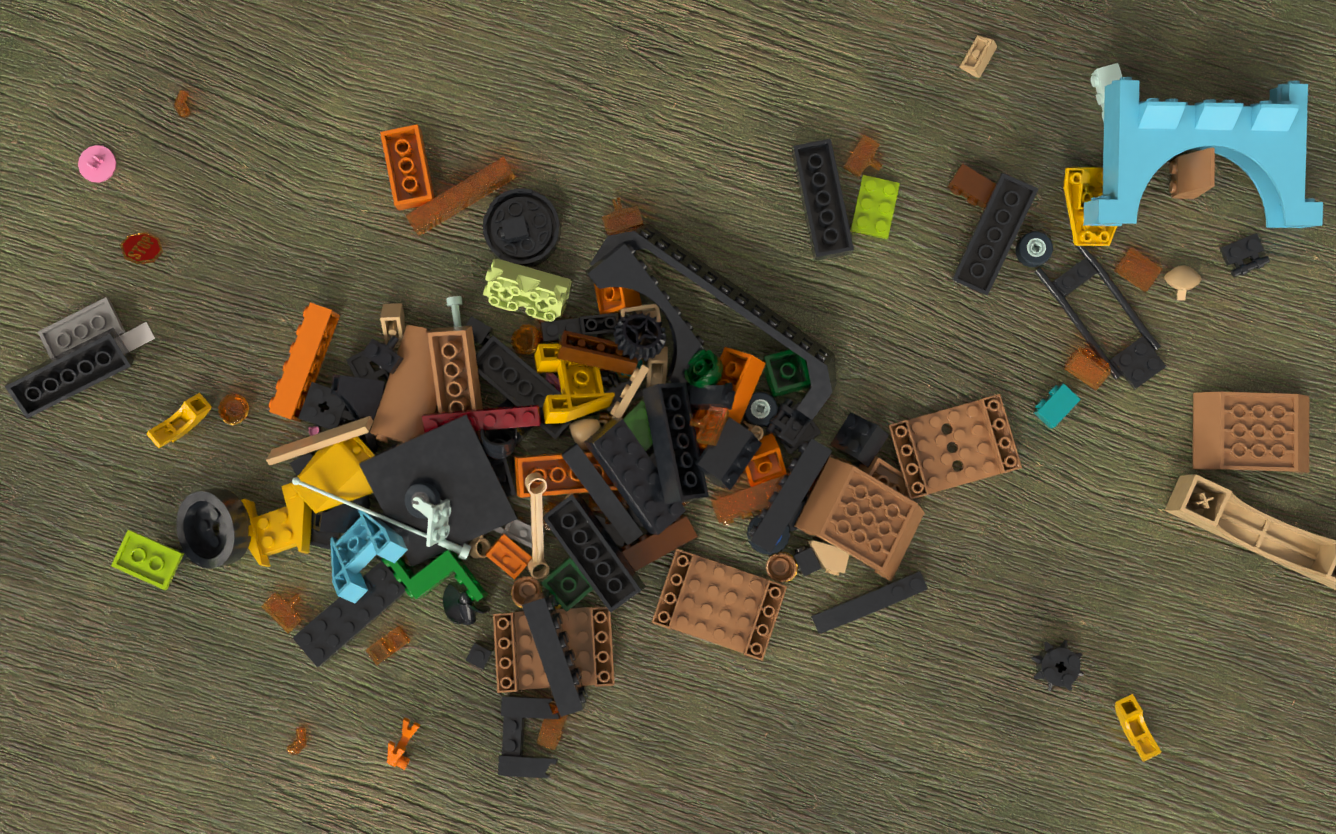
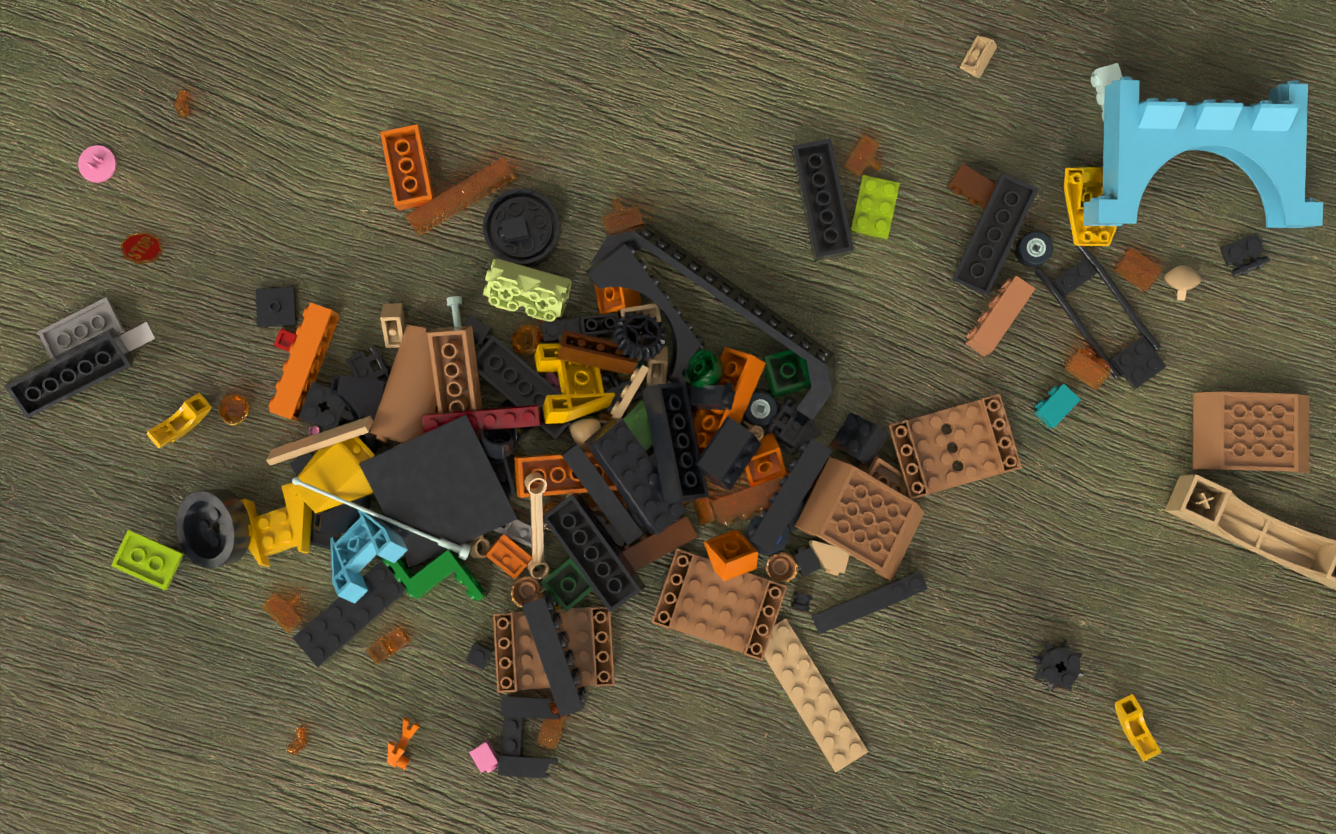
black plate [362,335,404,374] -> none
plate [405,482,451,547] -> none
black piece [443,584,490,625] -> none
clear orange plate [690,406,730,446] -> none
medium nougat slope [1169,148,1215,199] -> none
none -> black plate [256,287,297,328]
none -> red tile [273,328,298,352]
none -> bright pink brick [469,740,499,773]
none -> clear orange slope [693,497,715,525]
none -> orange slope [704,529,758,581]
none -> tan plate [764,618,868,773]
none -> black wheel [790,591,813,611]
none -> nougat brick [965,276,1035,356]

